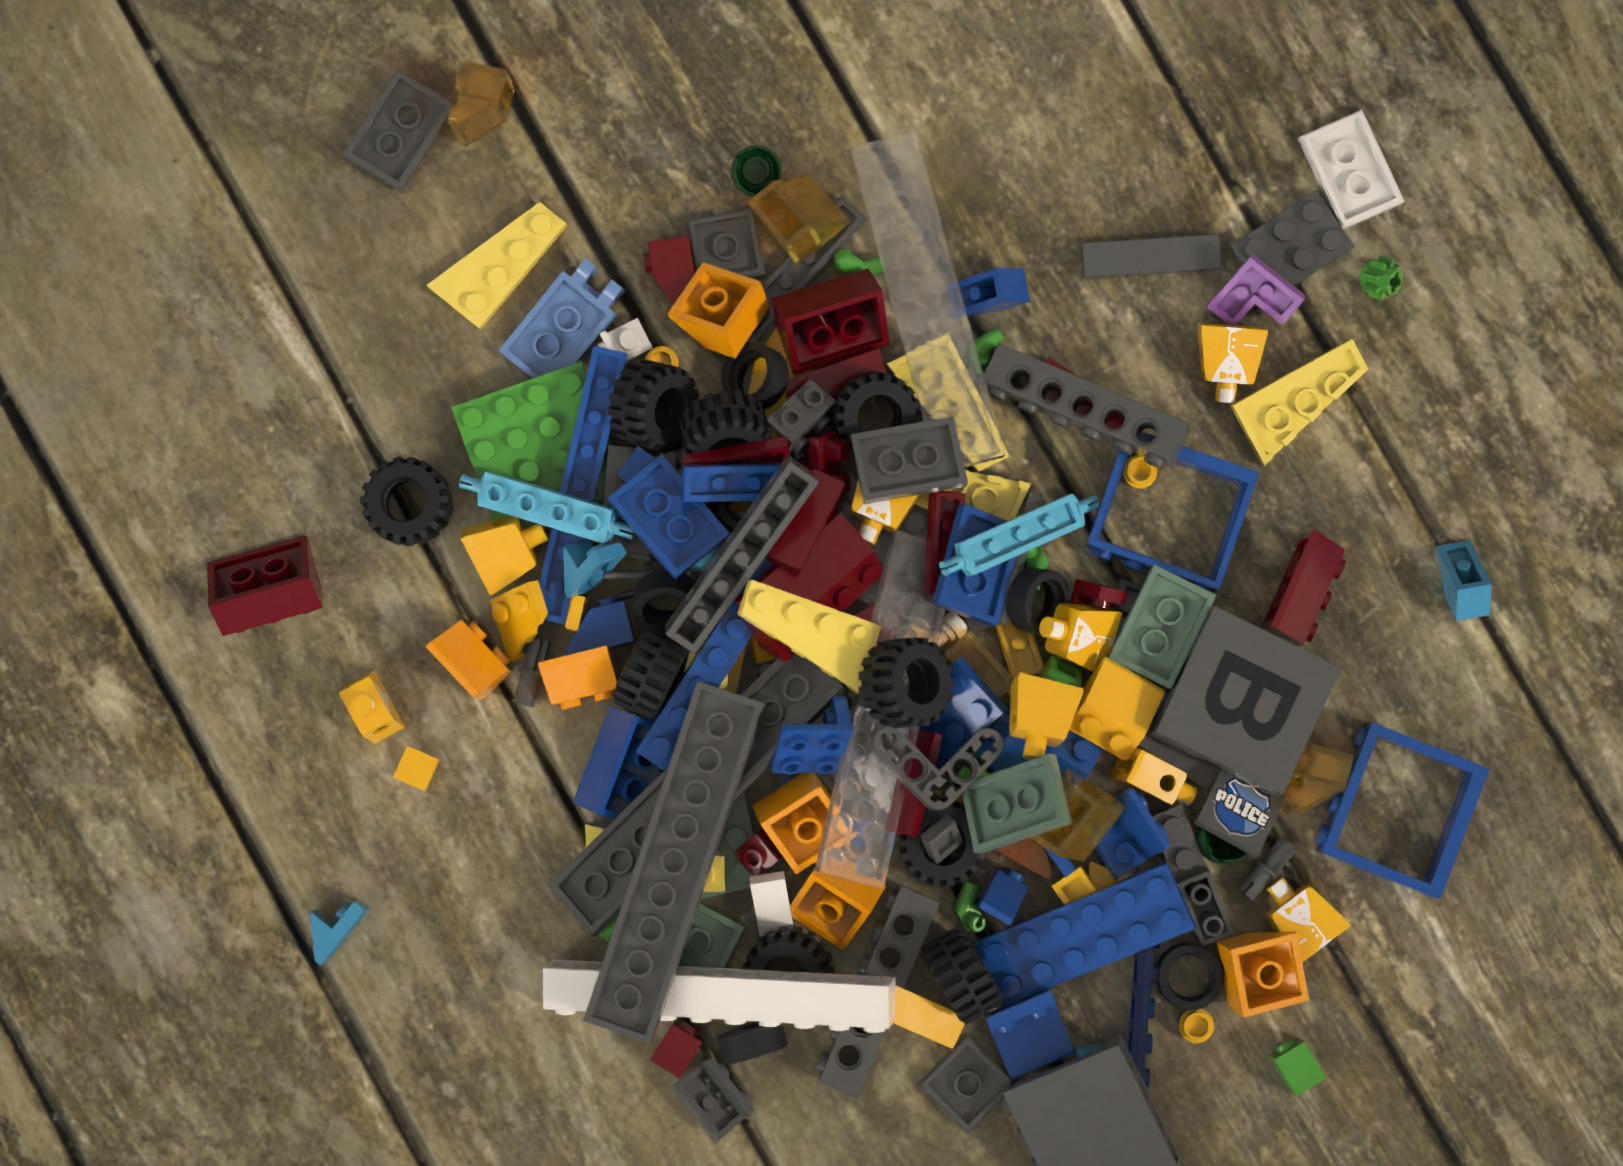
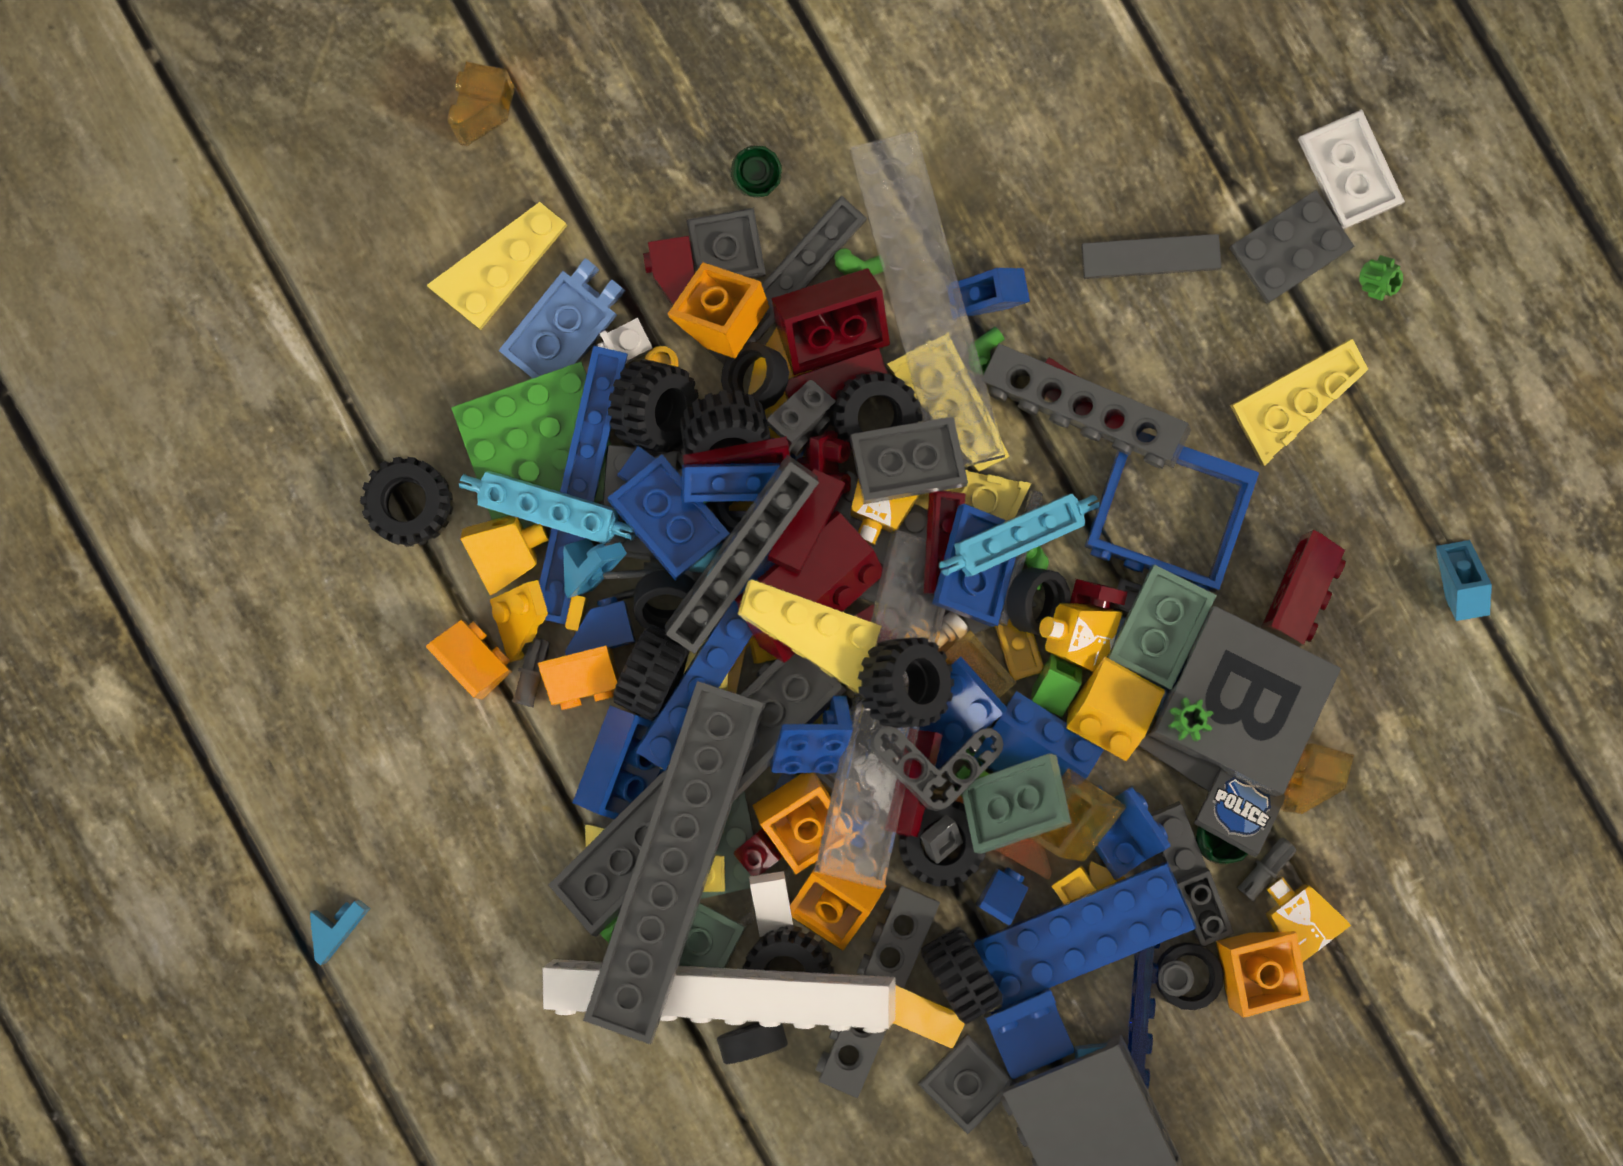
dark red slope [207,535,323,636] -> none
yellow torso [339,670,405,744] -> none
dark grey plate [343,69,457,193] -> none
yellow tile [393,746,440,791] -> none
dark red brick [650,1020,704,1079] -> none
dark grey bracket [671,1056,755,1143] -> none
clear yellow slope [747,175,850,266] -> none
bright green arm [954,880,986,933] -> none
yellow torso [1009,672,1084,760] -> none
blue tile [1043,841,1075,877] -> none
yellow torso [1109,748,1197,806] -> none
yellow plate [1123,454,1158,489] -> none
yellow plate [1178,1009,1214,1043] -> none
yellow torso [1197,322,1268,403] -> none
medium lavender plate [1207,253,1306,325] -> none
bright green brick [1269,1037,1326,1096] -> none
blue window [1315,722,1490,899] -> none
none -> dark grey plate [1158,960,1194,996]
none -> bright green gear [1168,697,1213,742]

